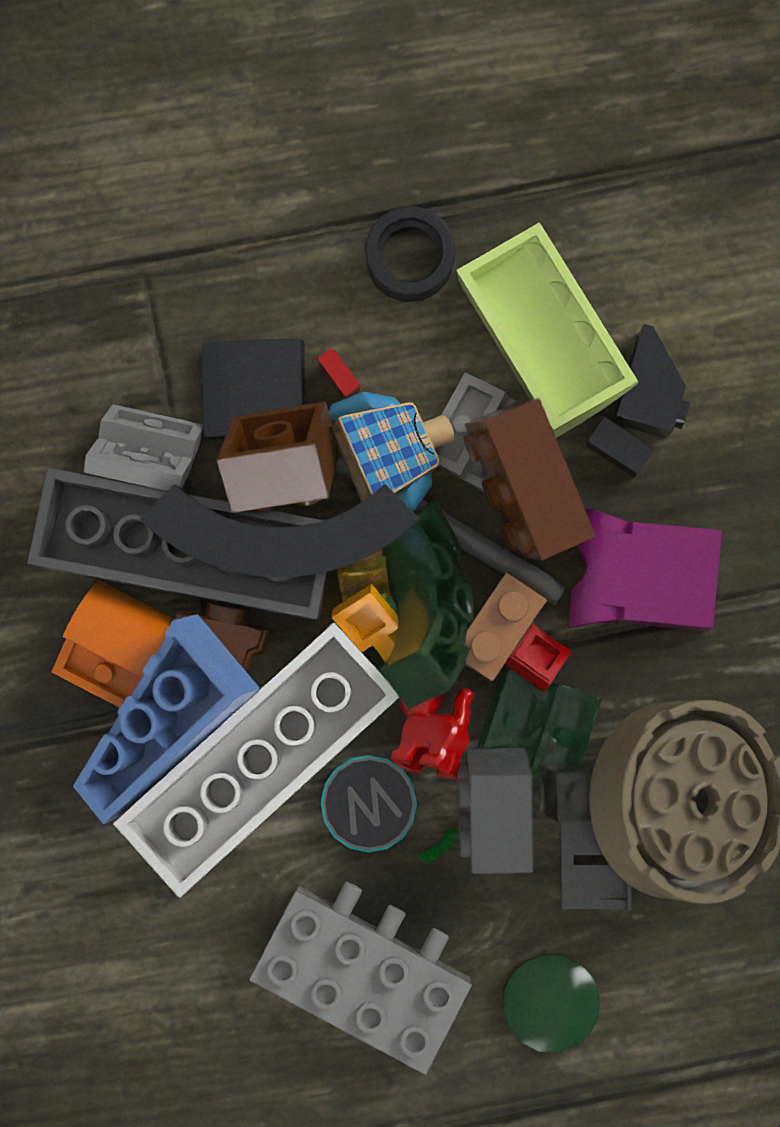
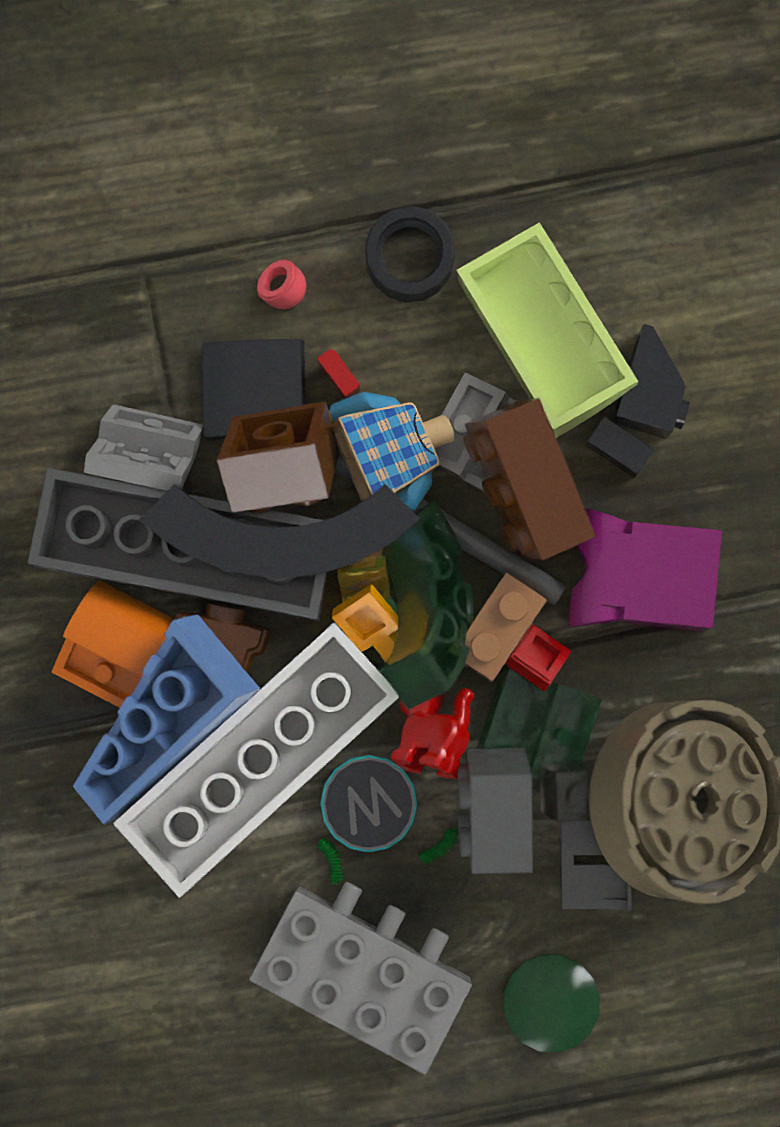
none -> coral piece [257,260,307,310]
none -> green leg [317,837,344,885]

